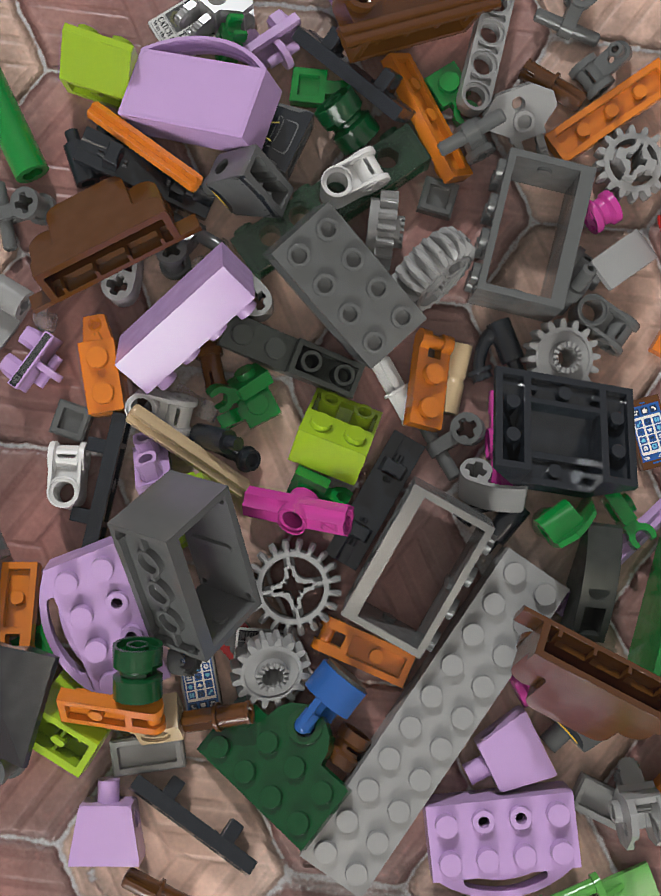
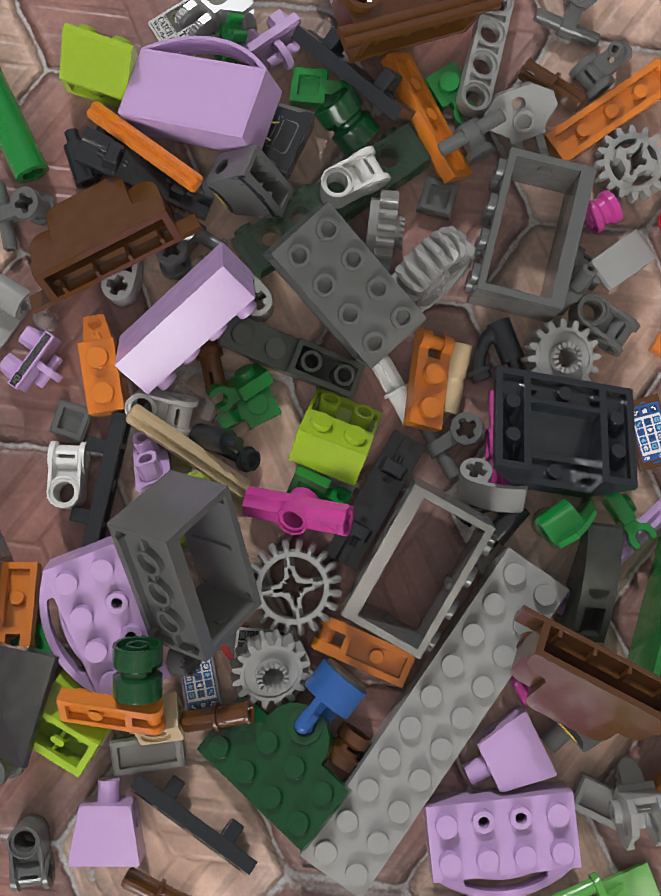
none -> dark grey piece [7,814,55,893]

